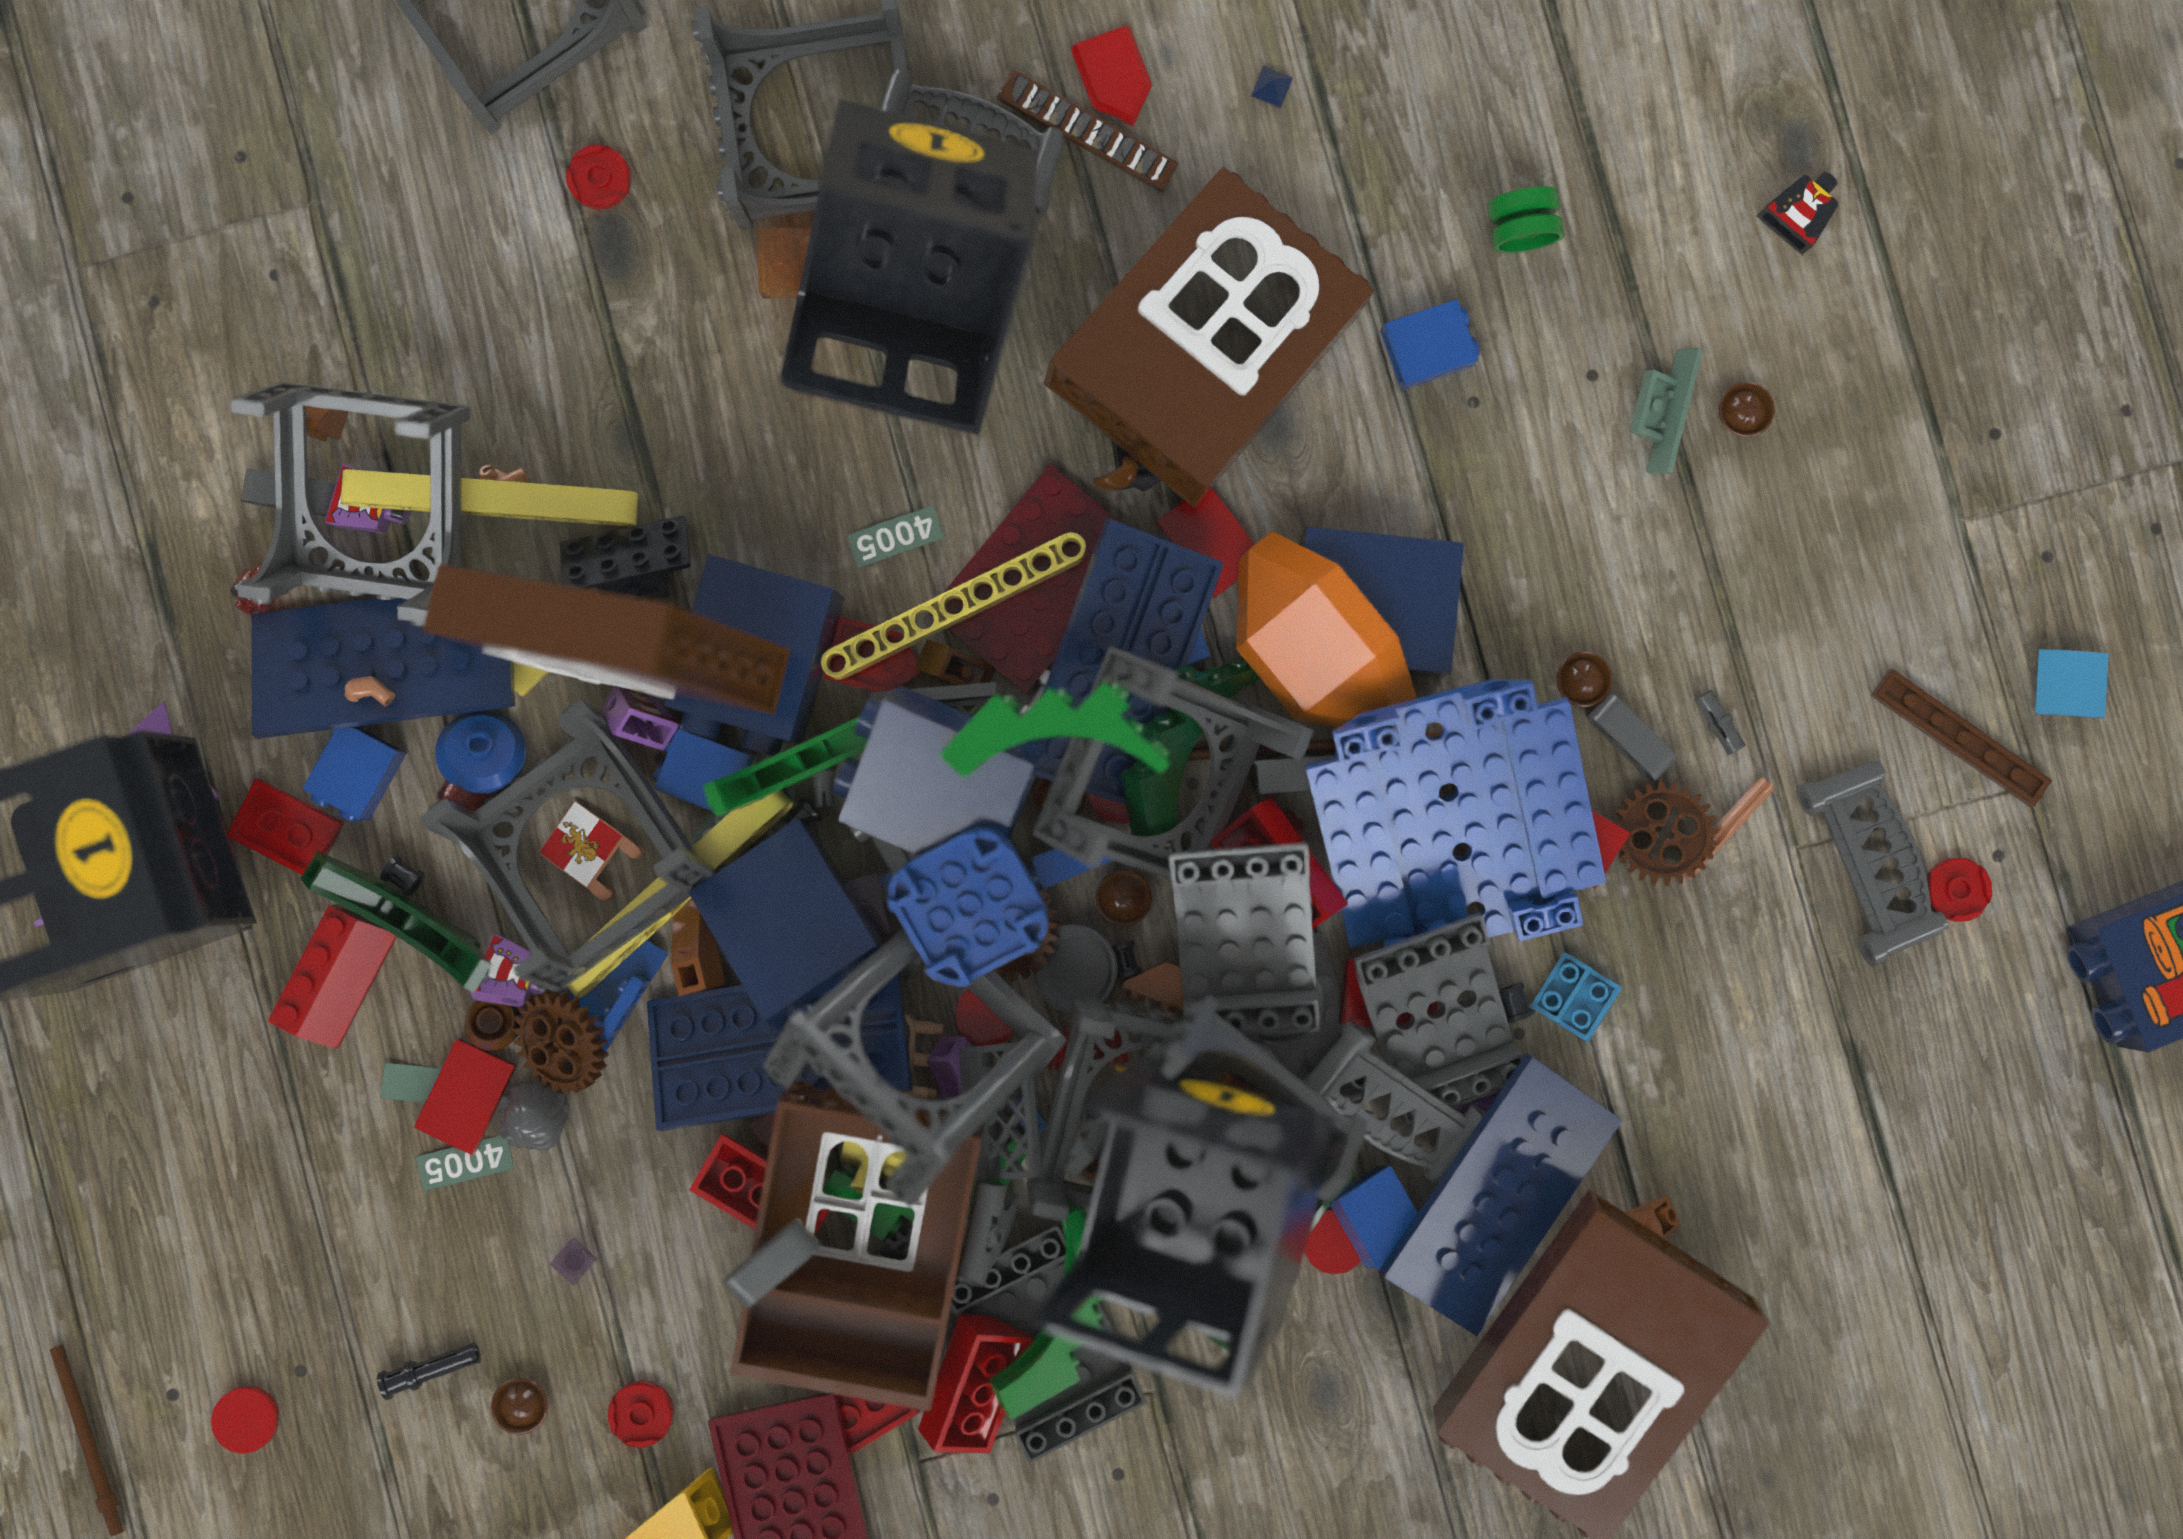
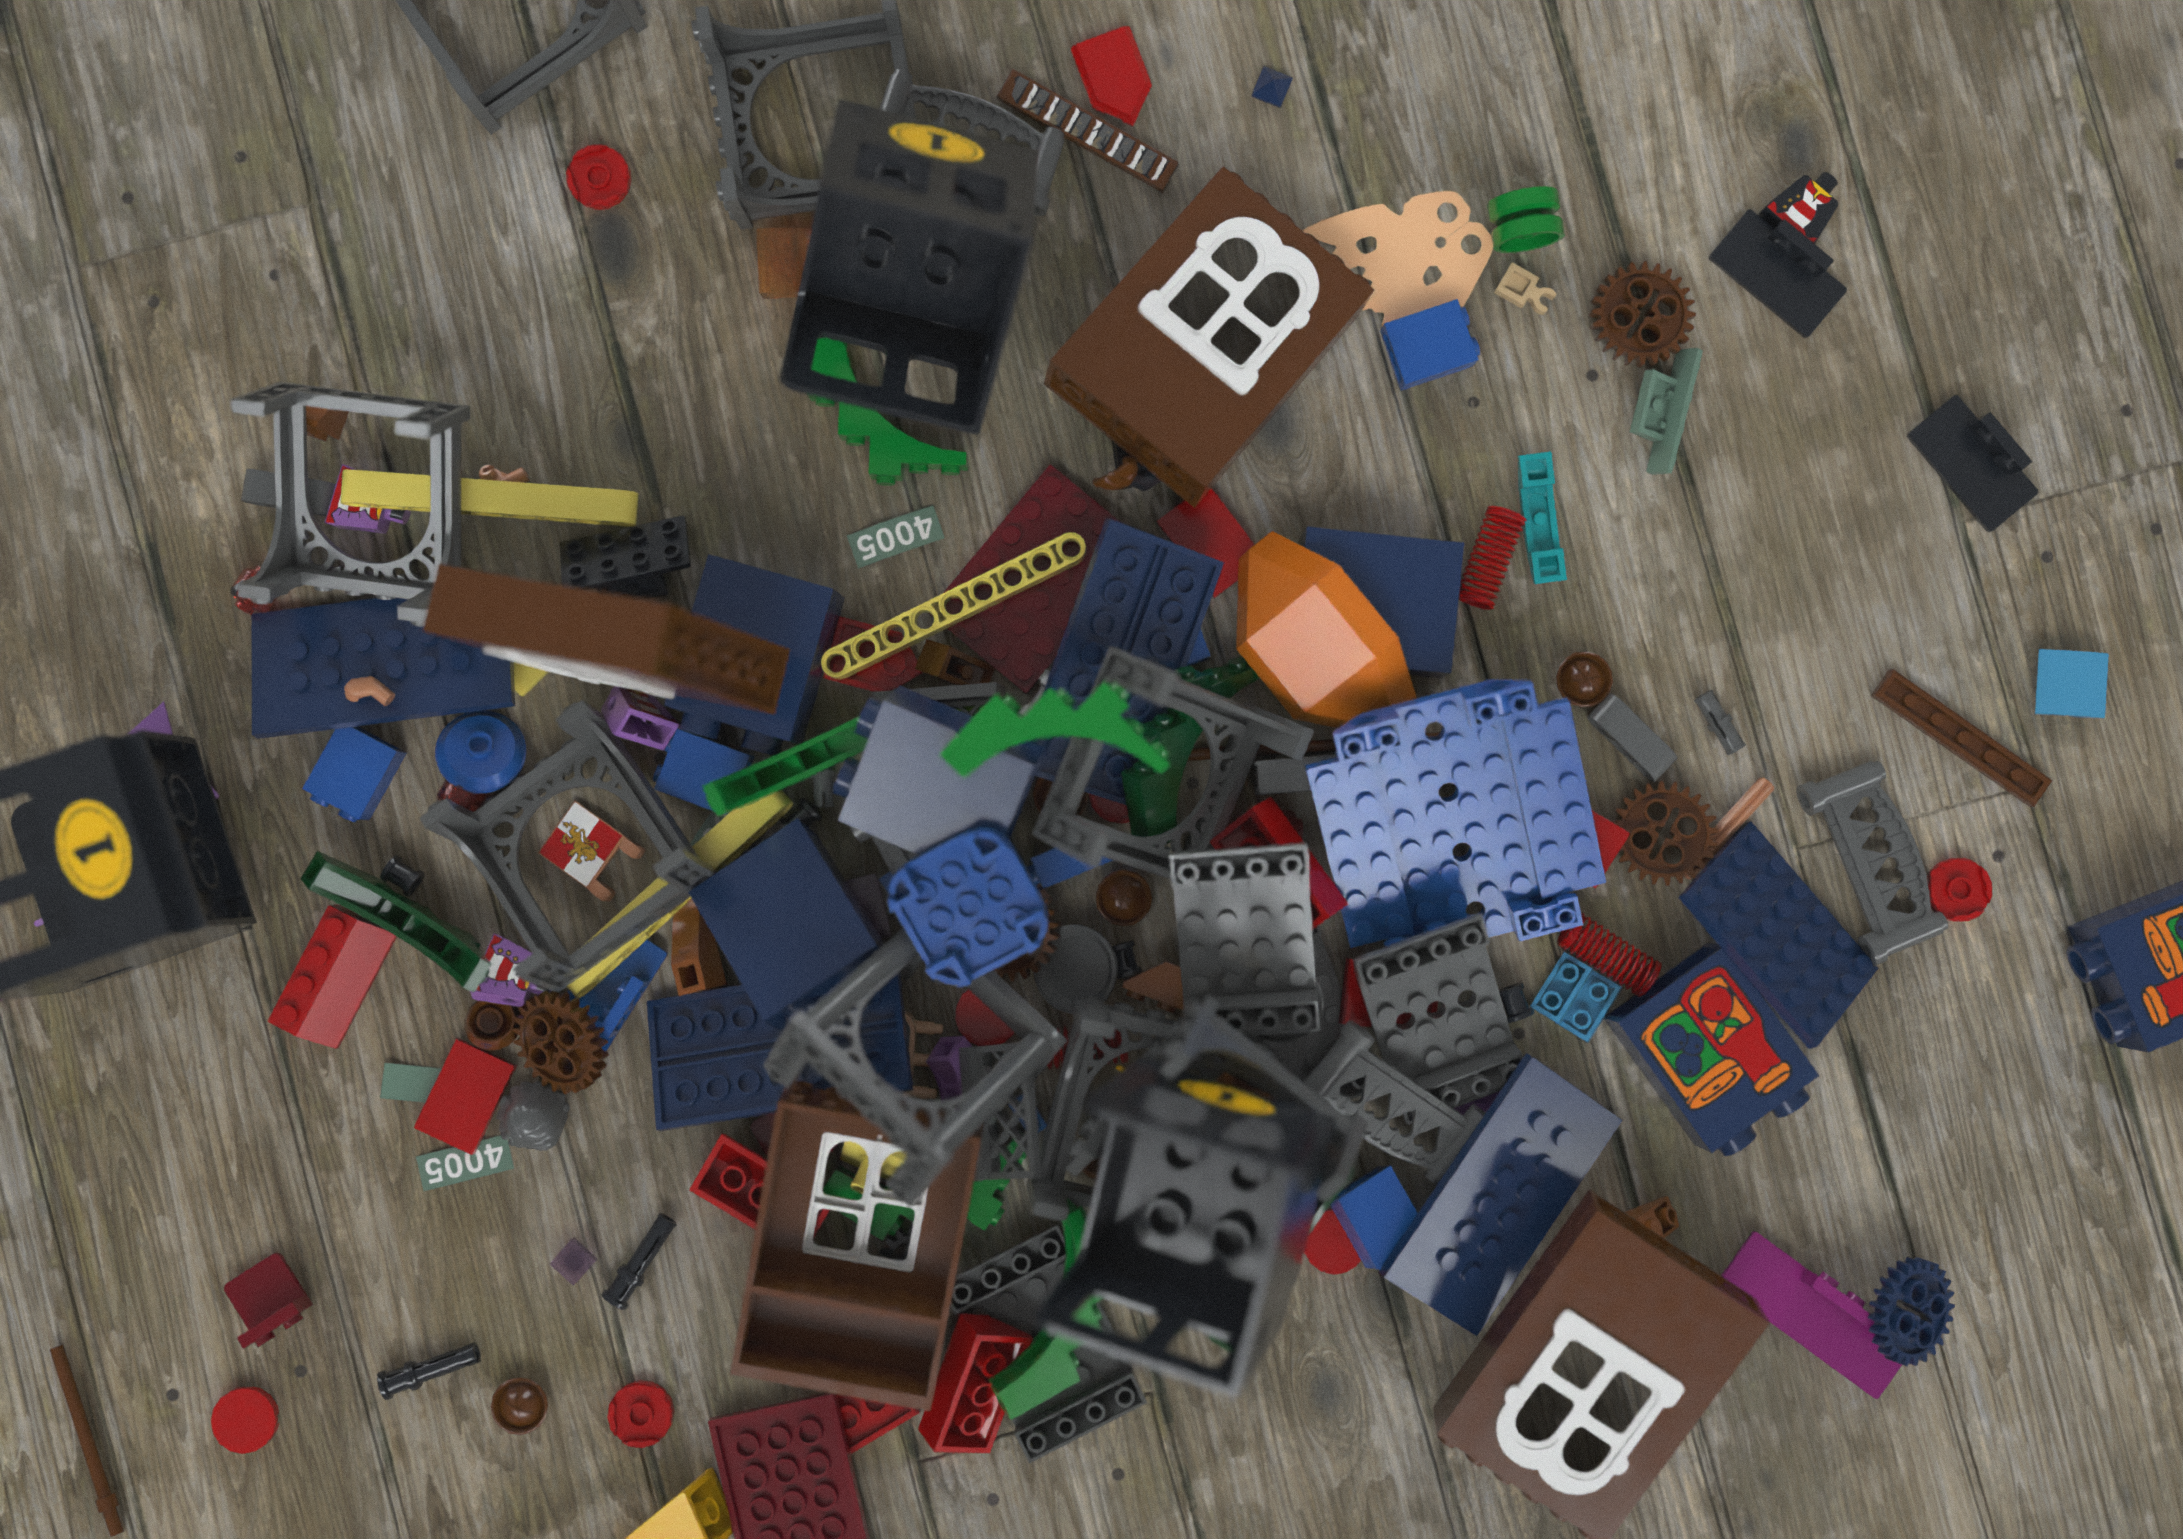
red tile [227,778,345,875] -> none
dark grey beam [723,1218,821,1308] -> none
dark grey pin [956,1180,1020,1287] -> none
reddish brown hat [1719,381,1775,437] -> none
none -> dark red bracket [224,1252,313,1349]
none -> black pin [601,1213,677,1310]
none -> green arch [807,338,968,486]
none -> light nougat piece [1303,191,1493,326]
none -> red piece [1459,505,1527,610]
none -> tan plate [1494,262,1556,315]
none -> teal slope [1518,451,1567,584]
none -> red piece [1557,913,1662,997]
none -> reddish brown gear [1588,261,1696,368]
none -> brick [1604,943,1819,1156]
none -> dark blue plate [1678,821,1879,1050]
none -> black bracket [1708,209,1847,338]
none -> magenta bracket [1721,1231,1902,1399]
none -> dark blue gear [1868,1257,1955,1366]
none -> black bracket [1907,395,2039,532]

